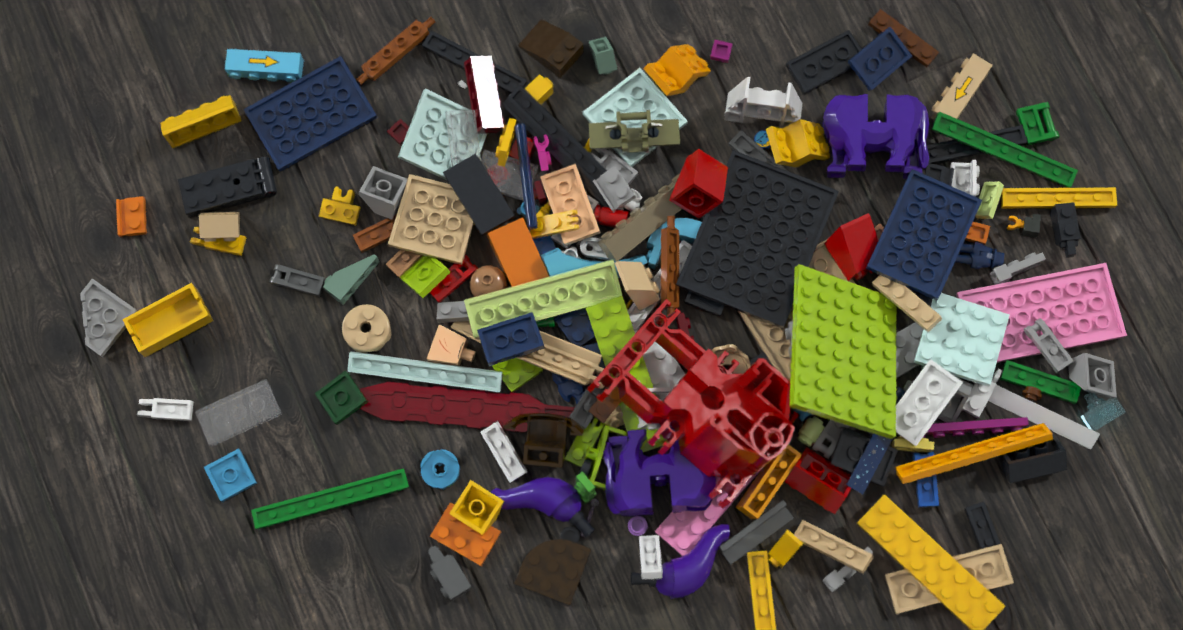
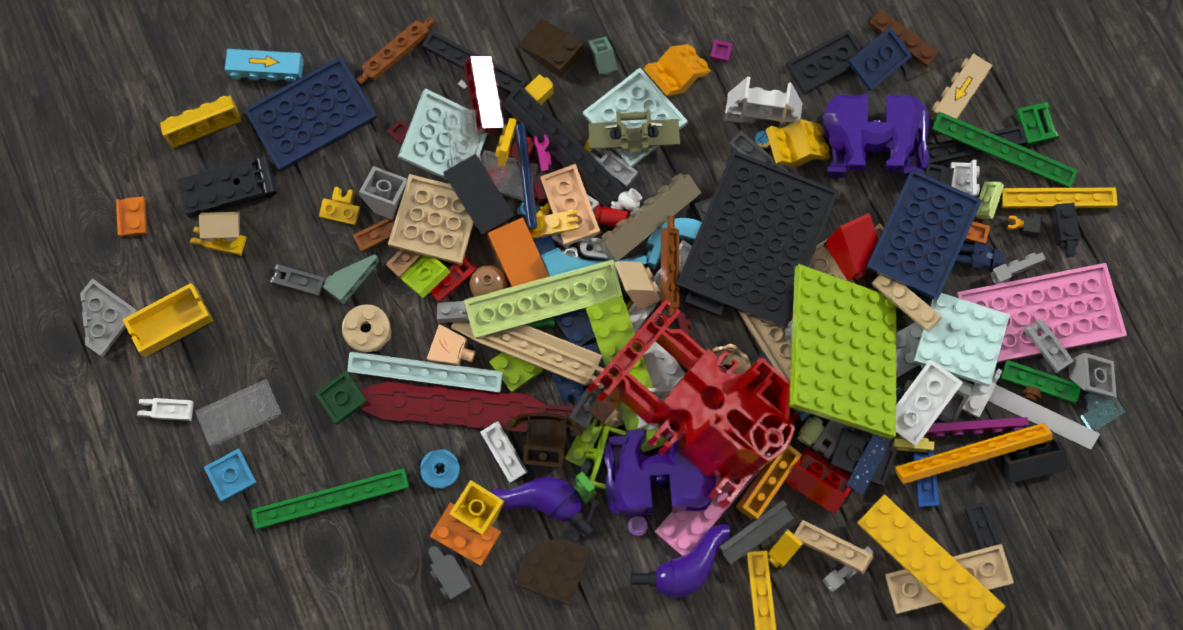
dark blue plate [477,312,545,366] -> none
light grey plate [593,166,636,213] -> none
white plate [639,535,662,579] -> none
red slope [669,149,728,219] -> none

